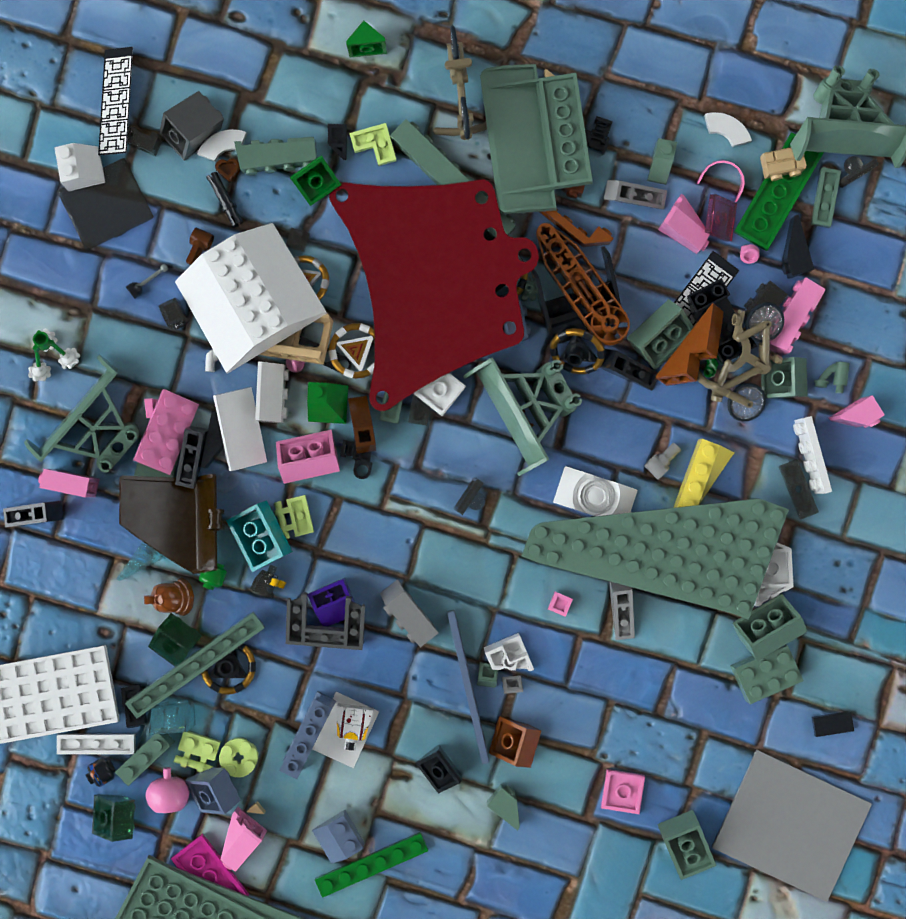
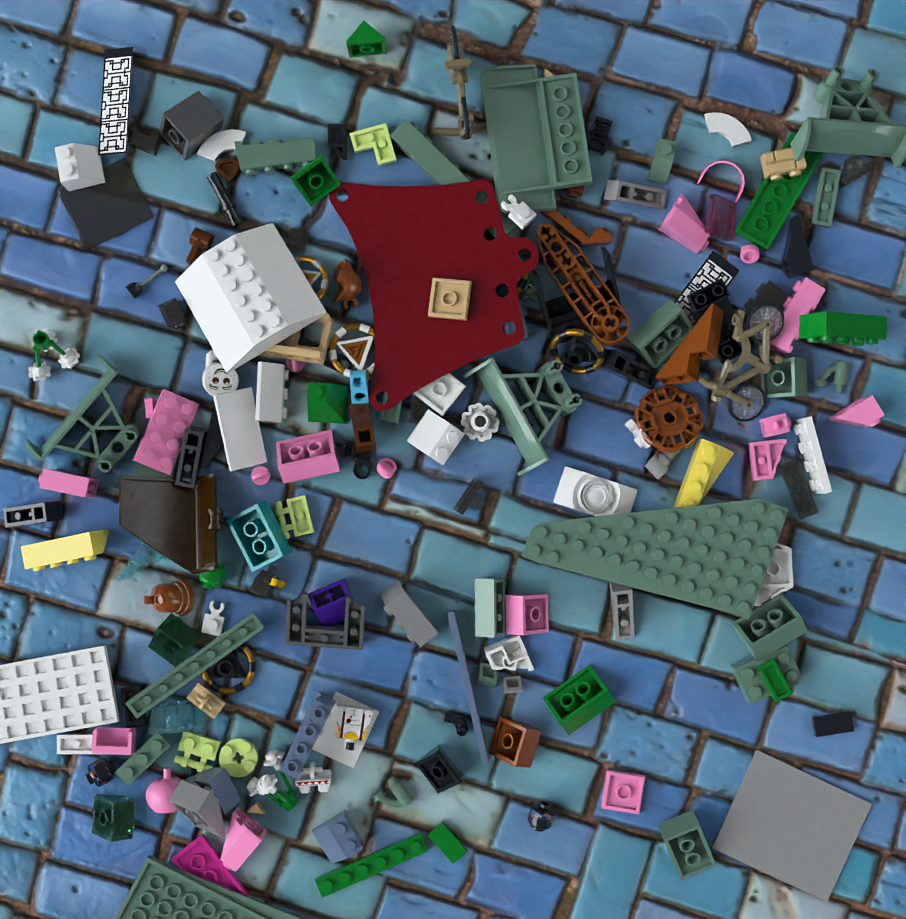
sand green slope [487,784,520,831] -> none
bright pink plate [548,591,573,617] -> none
green arm [703,358,719,378] -> none
none -> light yellow wedge [21,529,109,571]
none -> bright pink panel [92,727,137,755]
none -> light grey slope [168,780,226,838]
none -> tan hips [187,682,226,719]
none -> white plate [201,601,225,636]
none -> white head [202,361,239,396]
none -> white plant [247,749,298,811]
none -> bright pink tile [251,466,271,485]
none -> white hips [295,762,332,794]
none -> dark orange helmet [333,259,362,309]
none -> medium azure leg [350,370,369,404]
none -> sand green plant [373,776,414,808]
none -> bright pink tile [377,458,397,479]
none -> white slope [407,409,464,465]
none -> green tile [427,821,467,864]
none -> tan plate [428,278,472,321]
none -> black arm [444,712,468,736]
none -> white plant [461,403,500,442]
none -> brick [474,577,505,638]
none -> white plate [501,194,537,230]
none -> bright pink slope [505,594,549,635]
none -> black head [527,801,555,832]
none -> green slope [543,665,616,735]
none -> white plate [624,419,652,449]
none -> dark orange plate [634,386,704,453]
none -> bright pink wing [748,439,787,481]
none -> green tile [756,658,793,703]
none -> bright pink brick [759,413,791,438]
none -> green brick [799,311,887,346]

